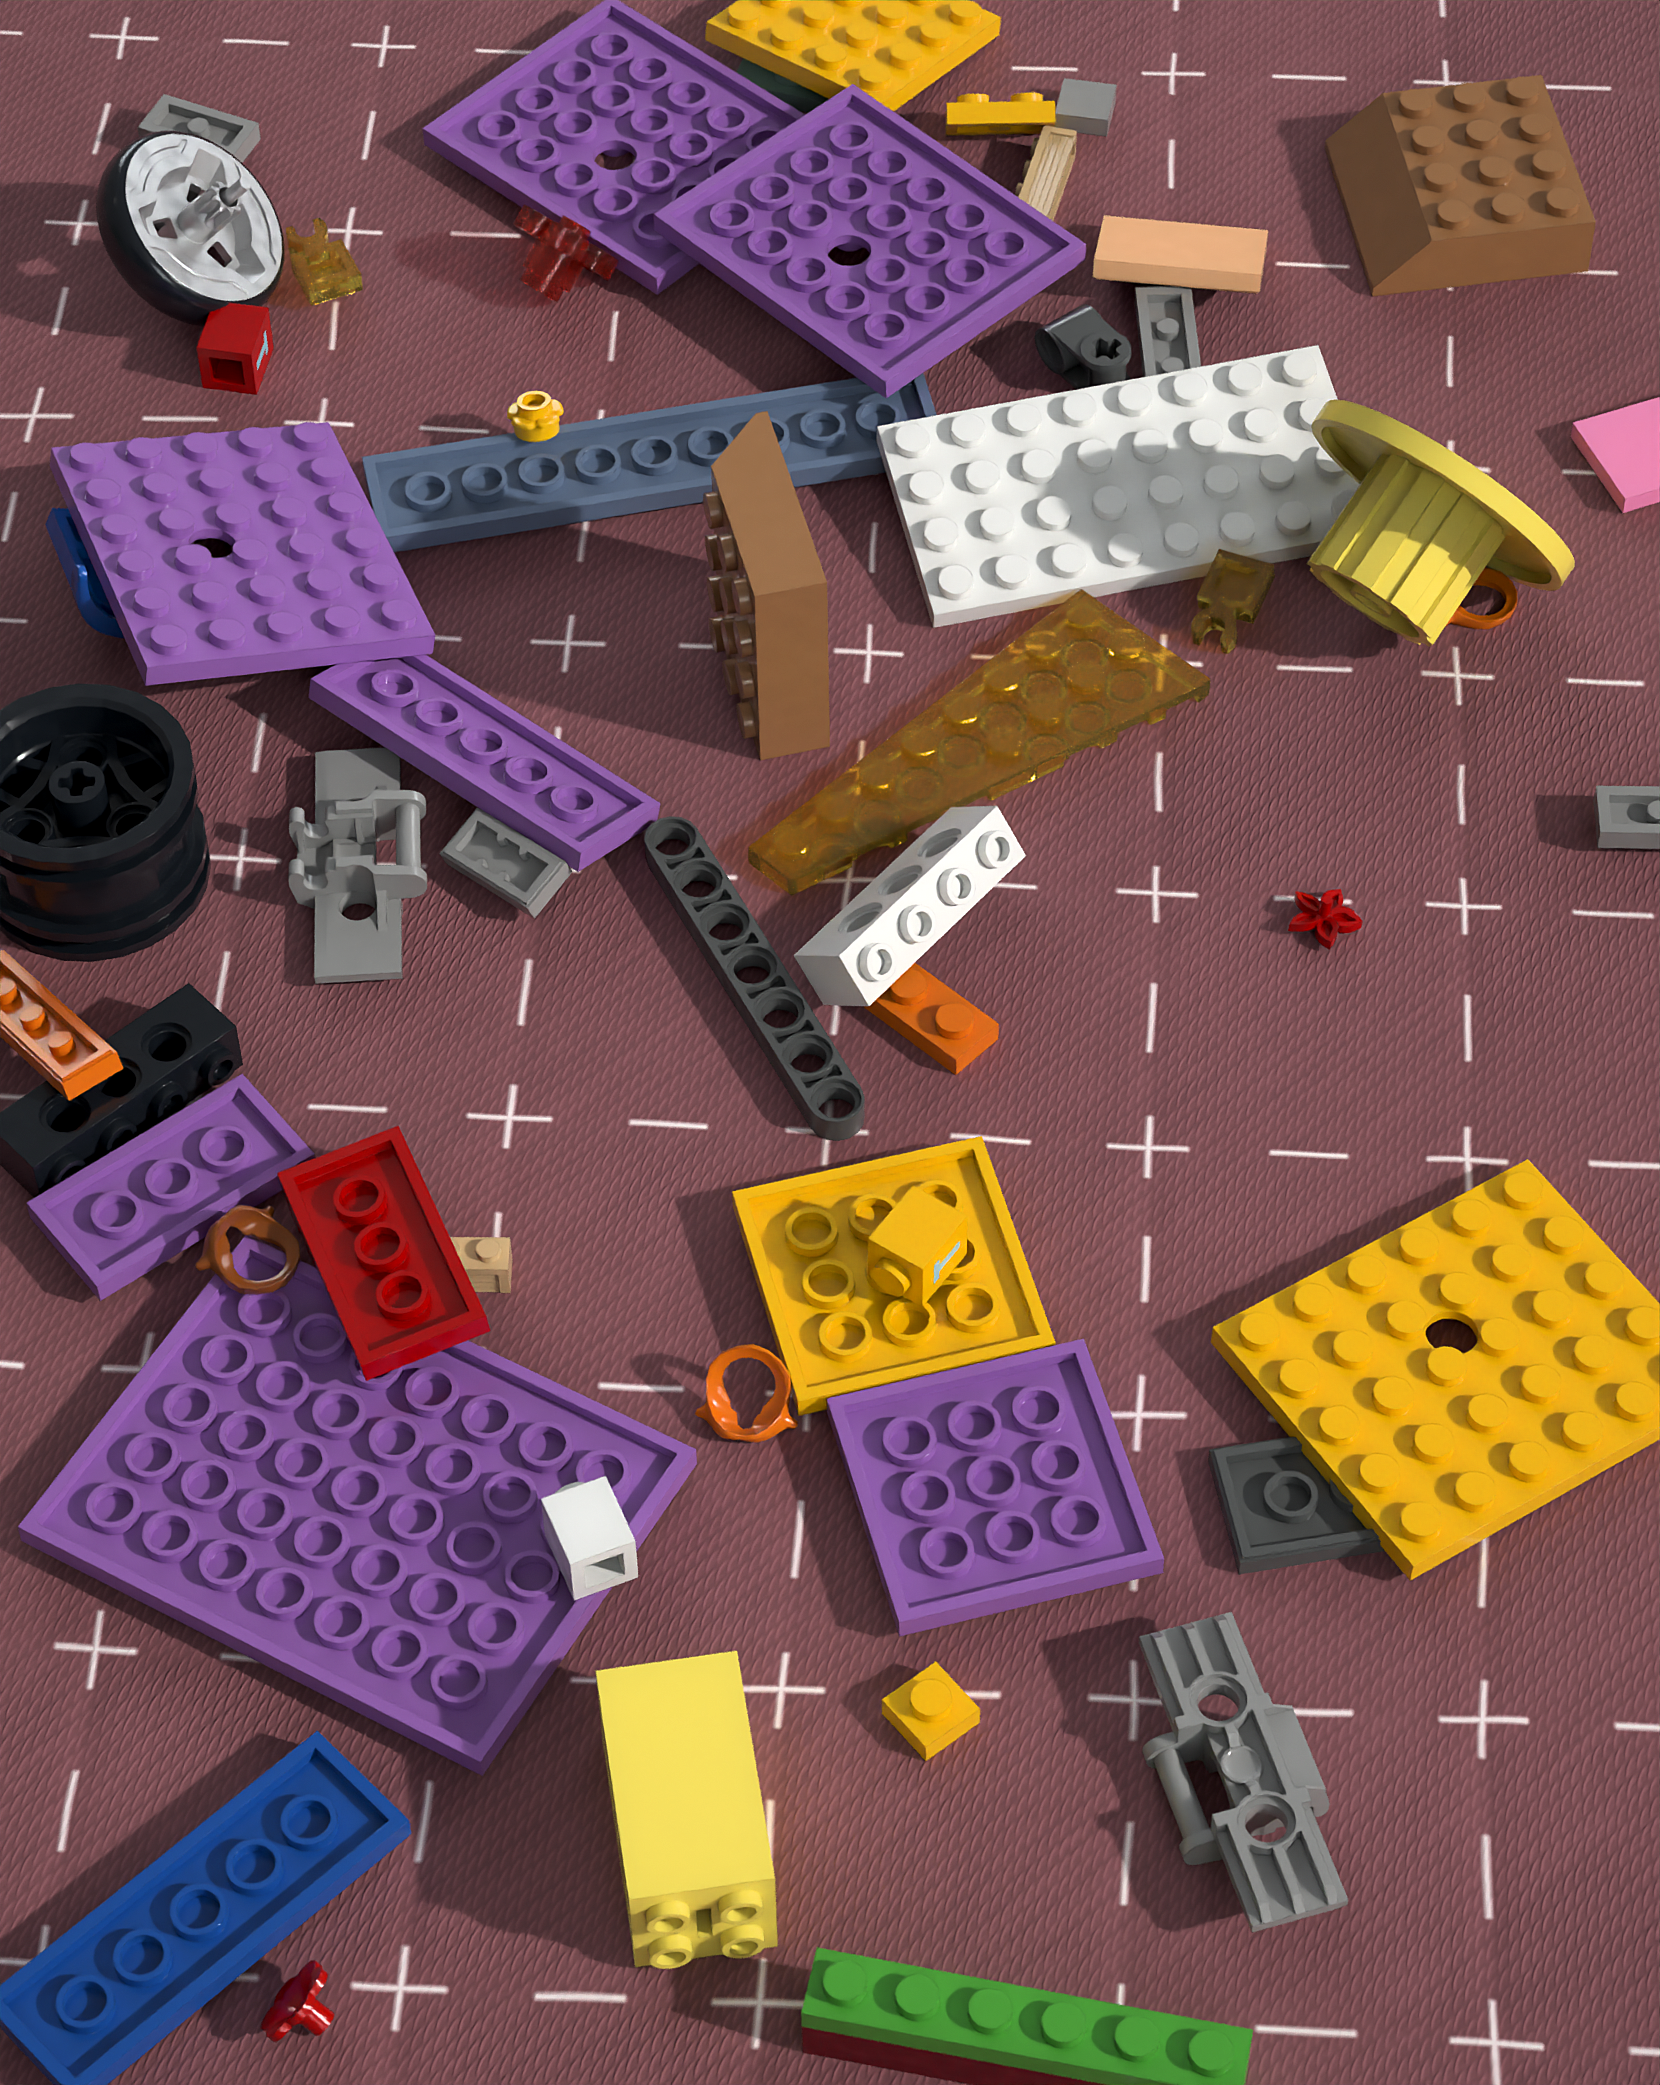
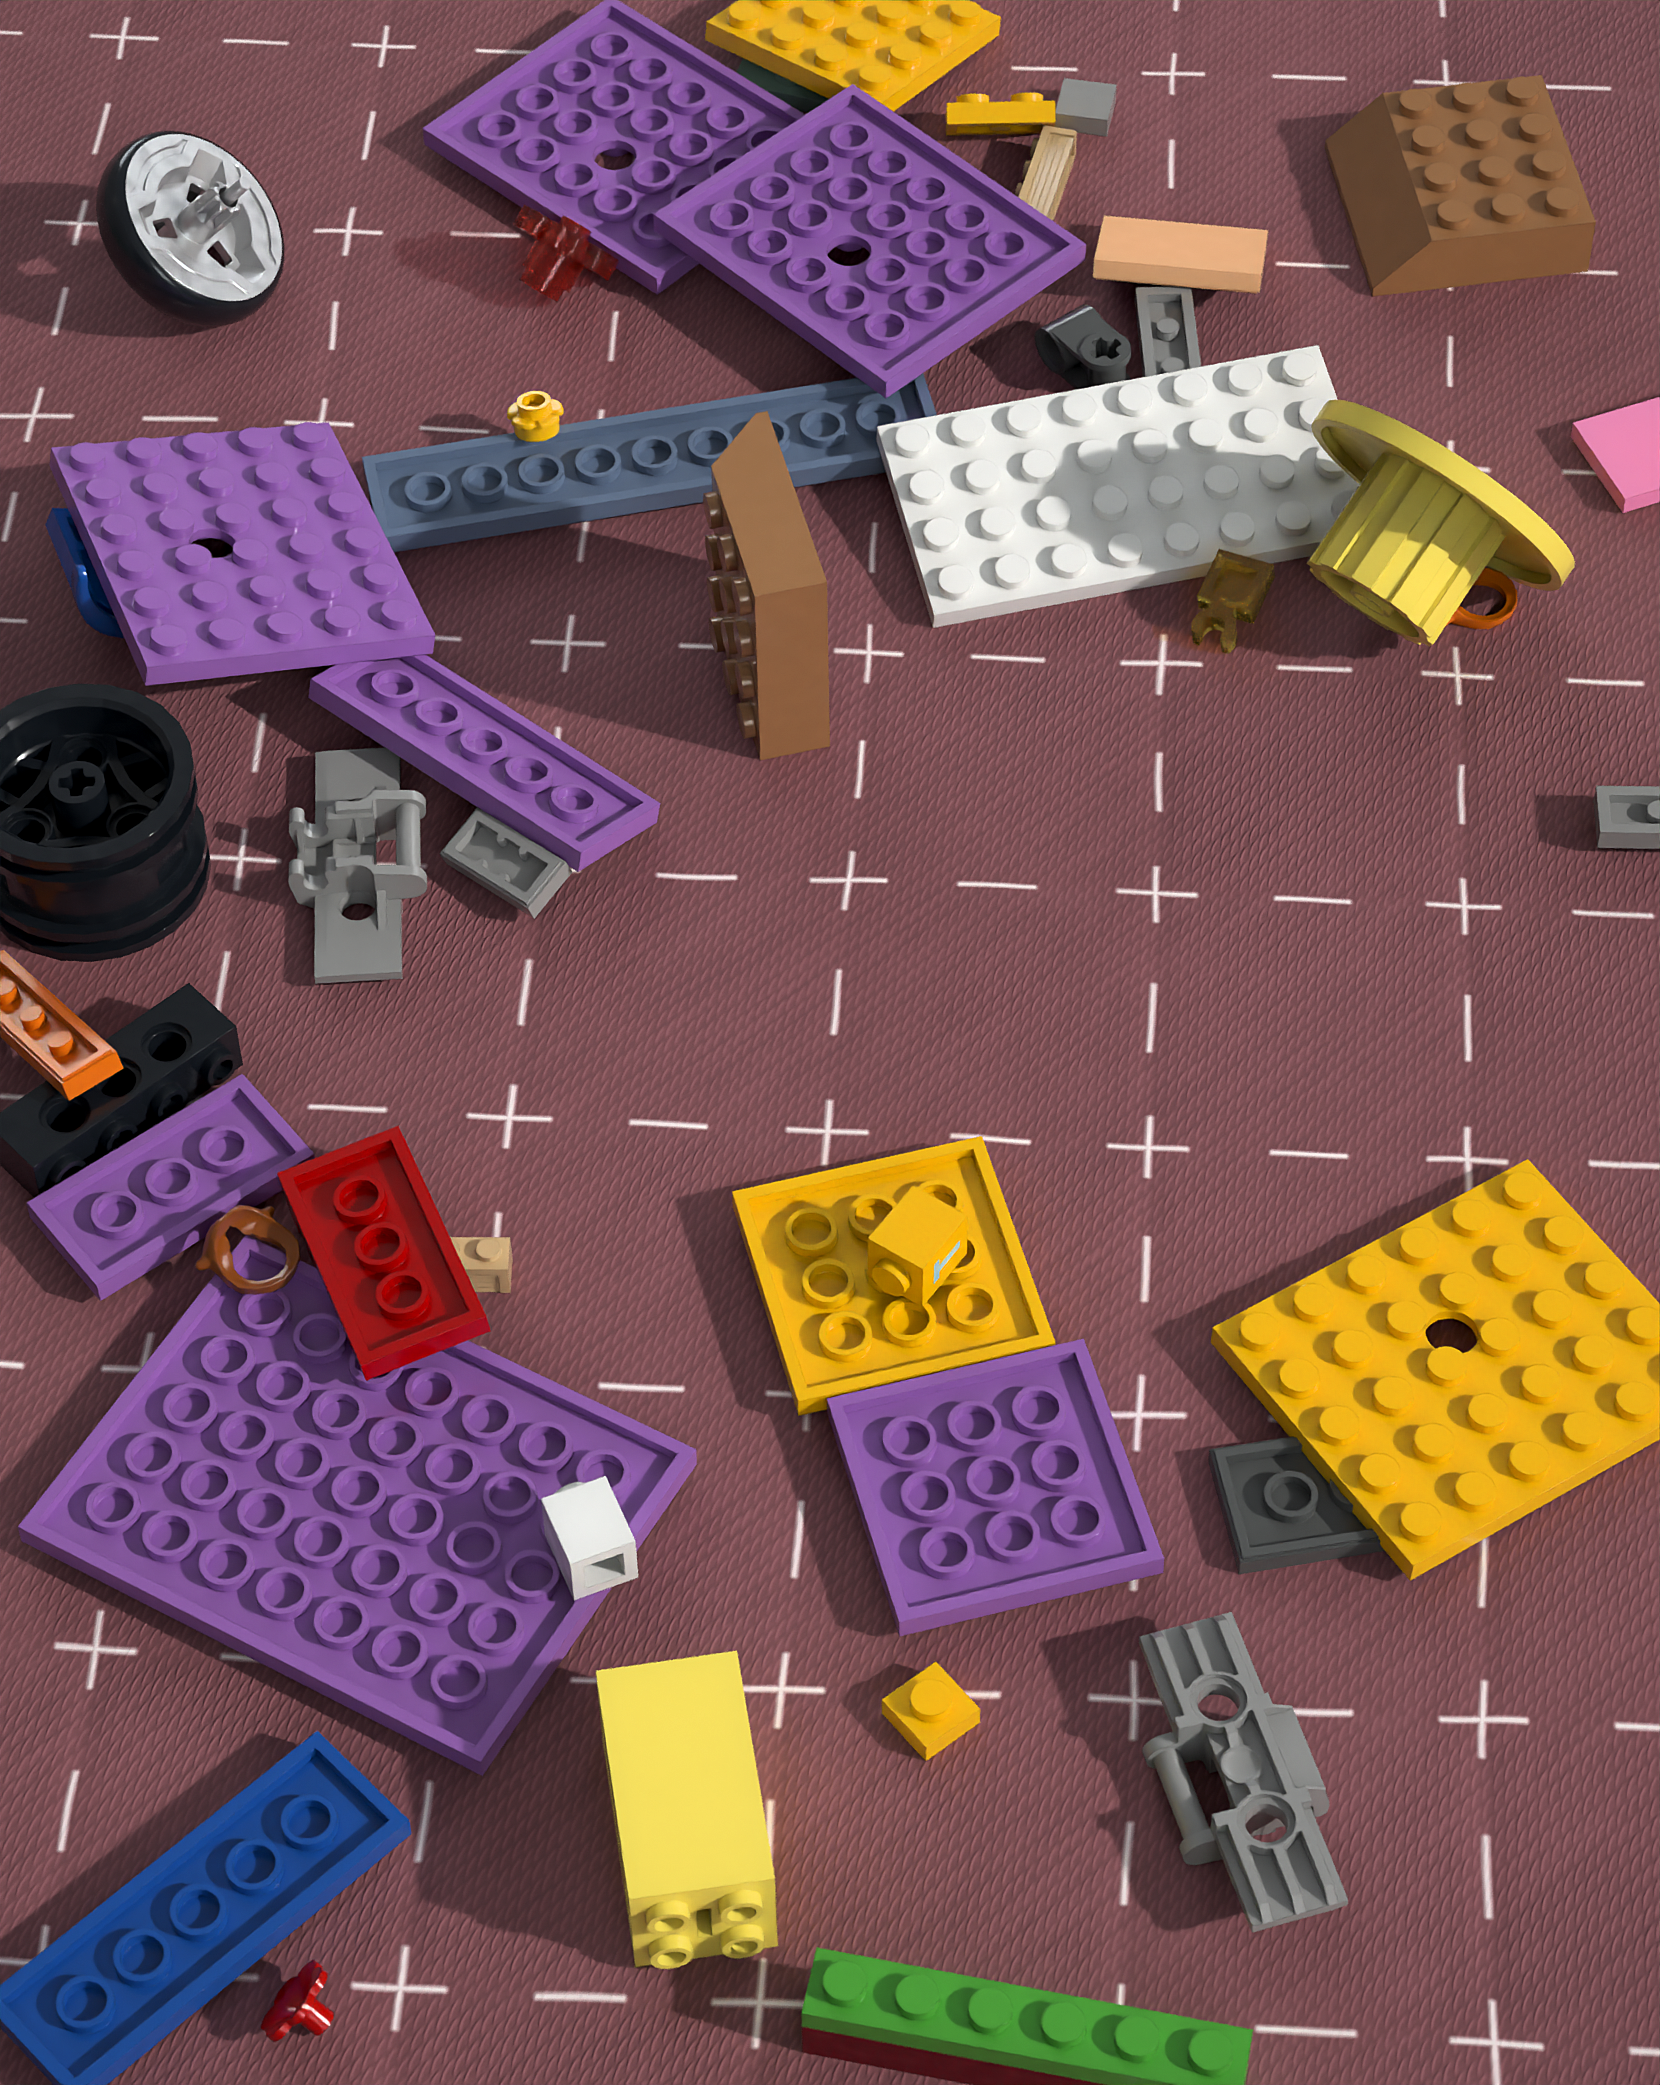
light grey plate [138,94,261,163] -> none
red brick [196,303,274,395] -> none
clear yellow plate [286,218,363,306] -> none
dark grey beam [644,816,865,1141] -> none
orange piece [695,1344,798,1443] -> none
clear yellow wing [748,589,1210,896] -> none
white brick [794,806,1026,1006] -> none
orange plate [864,963,999,1075] -> none
red plant [1288,889,1363,950] -> none

